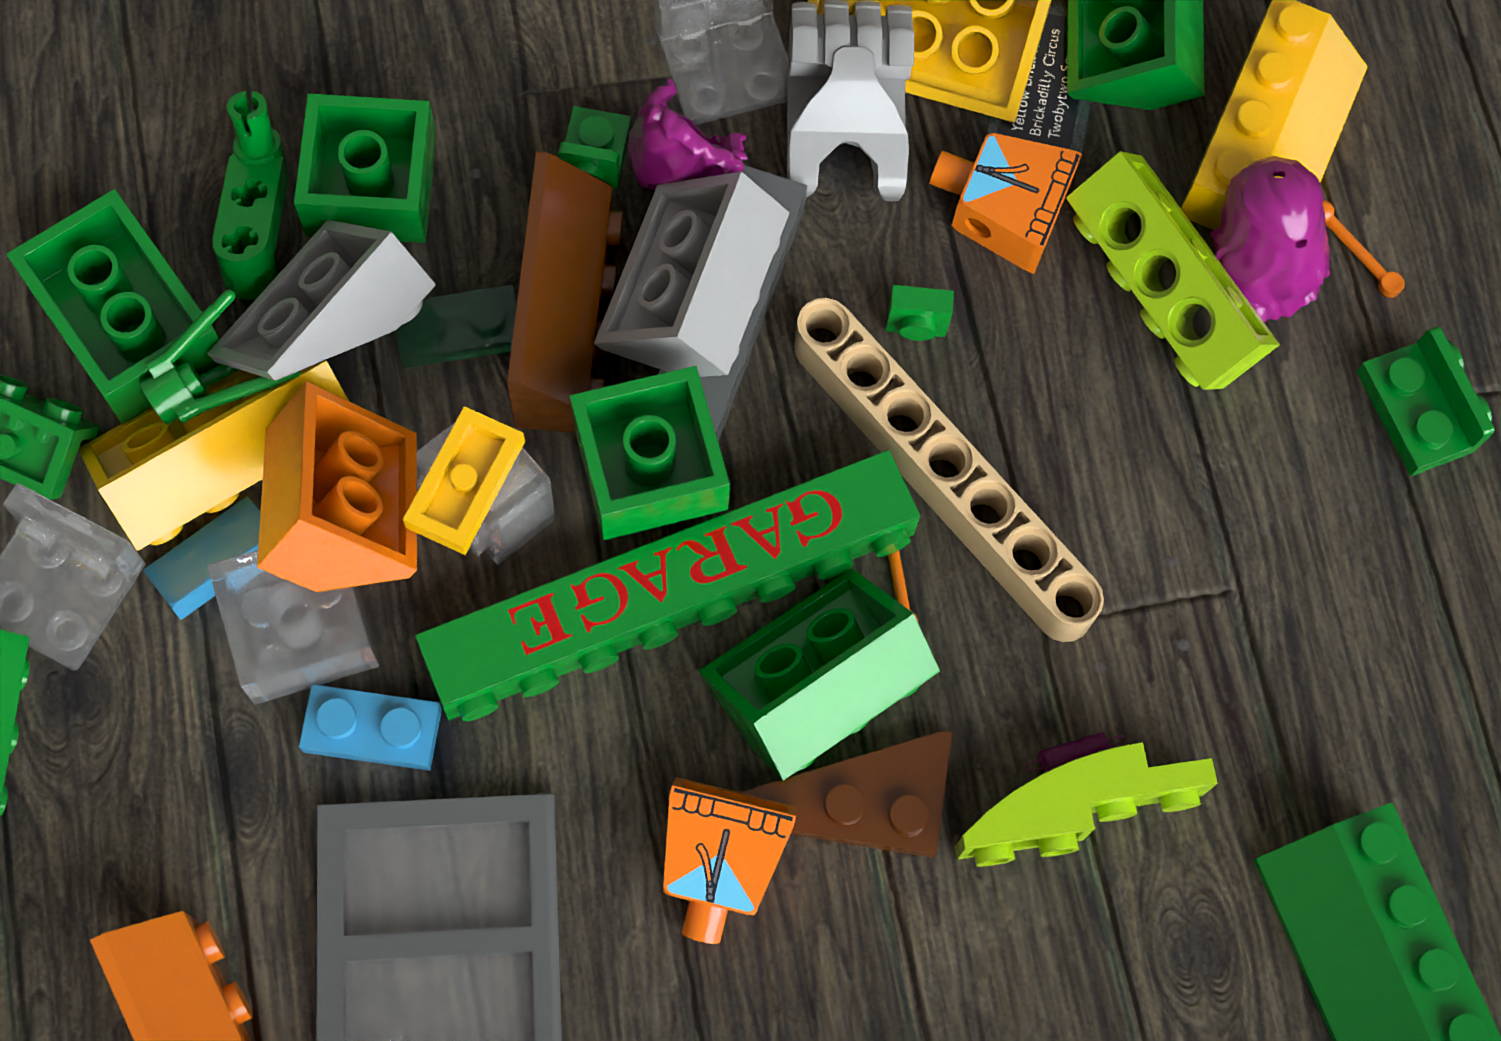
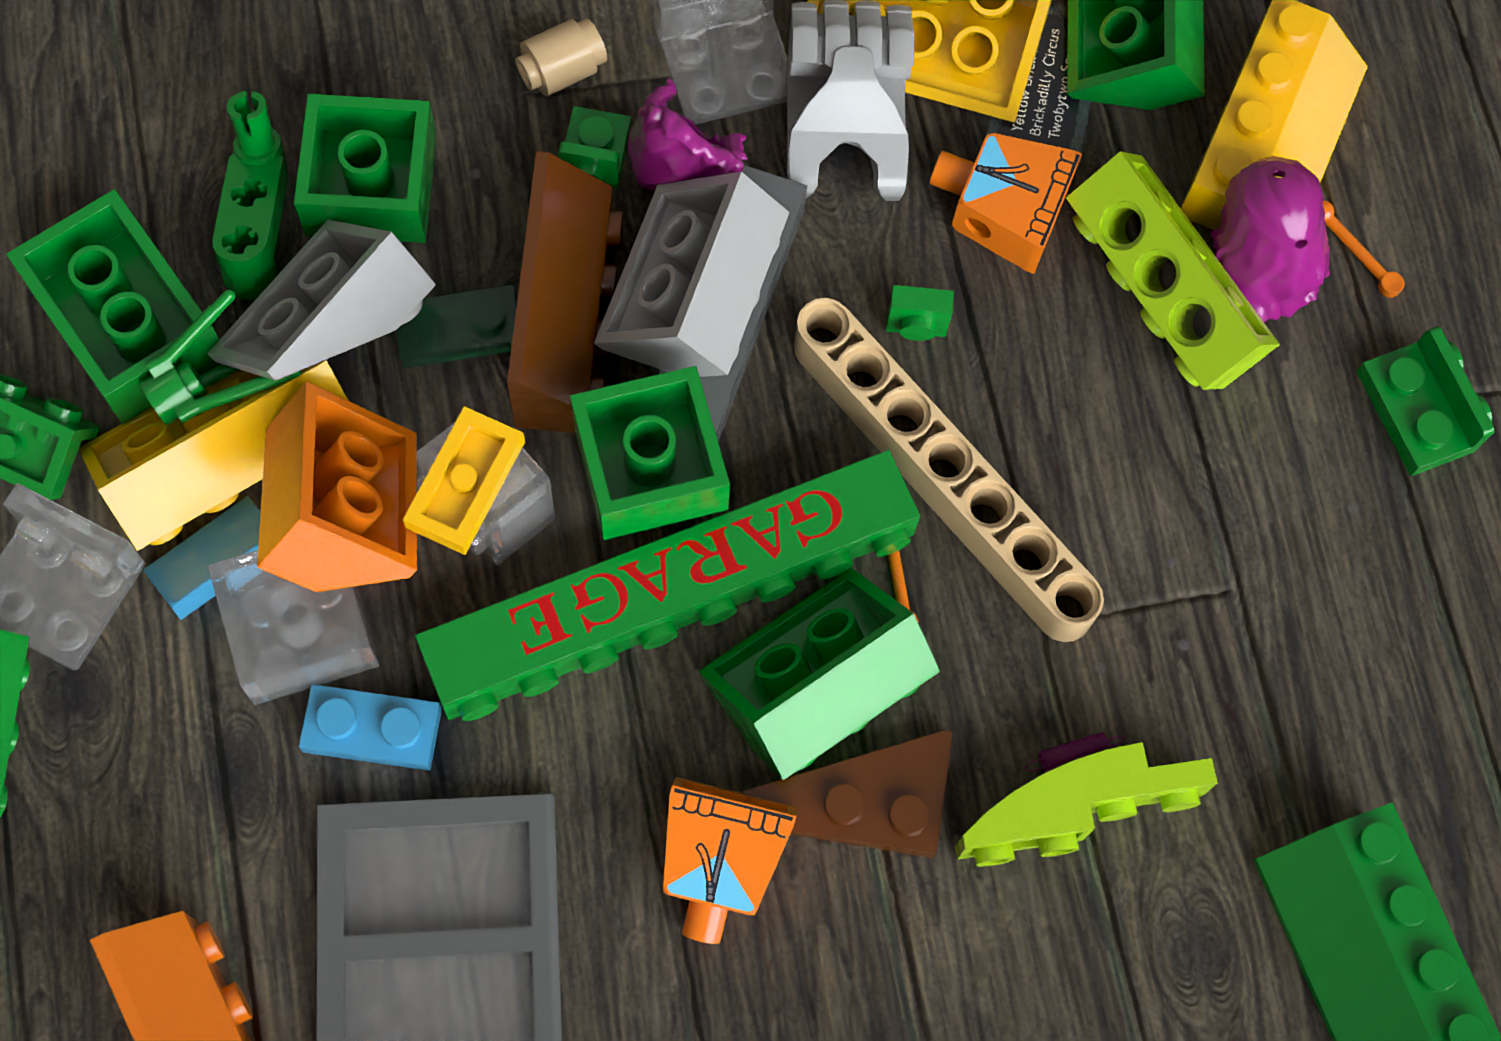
none -> tan brick [515,18,607,97]

